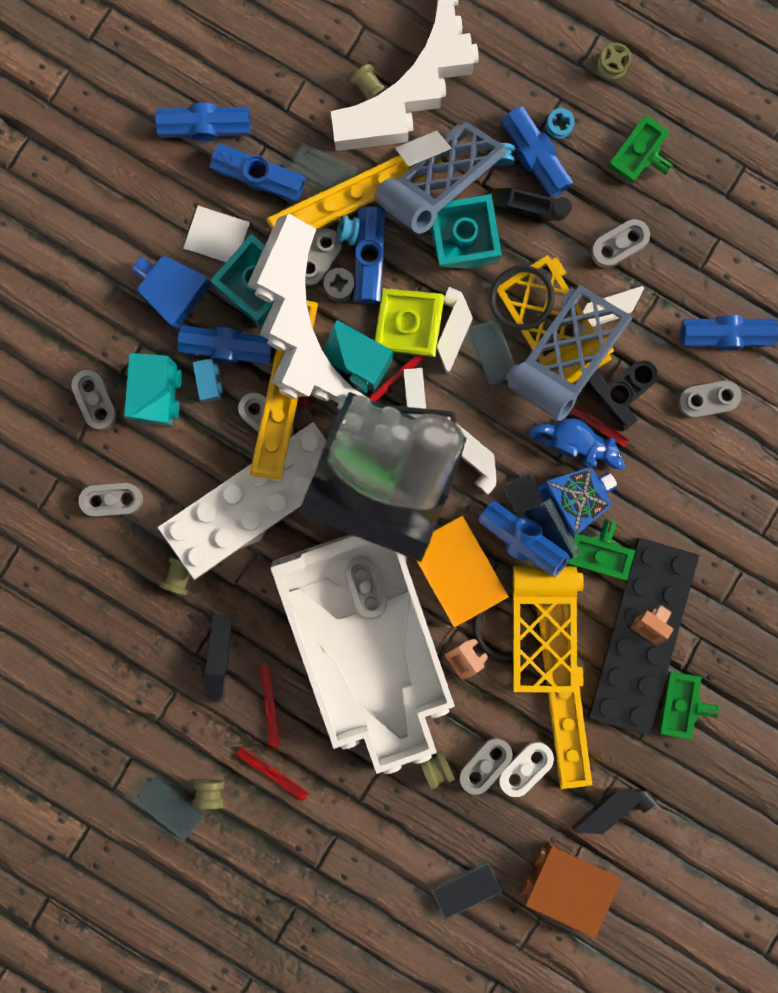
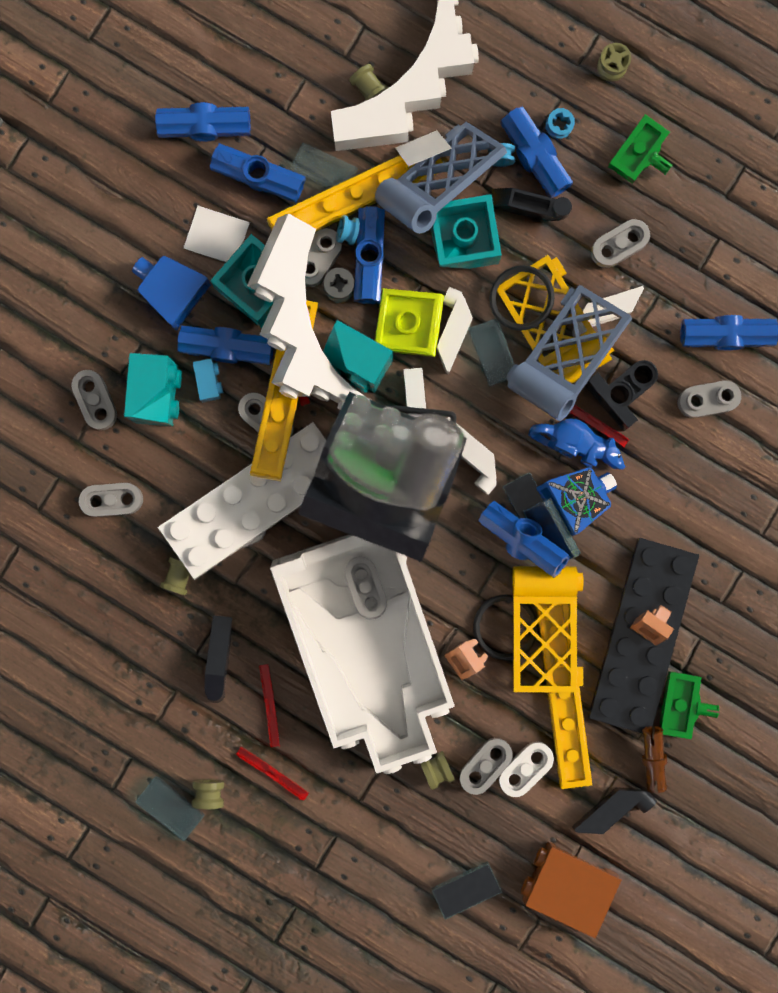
red piece [369,355,426,402] -> none
light orange tile [416,515,509,628] -> none
green plate [567,519,635,581] -> none
none -> reddish brown pin [642,726,667,793]

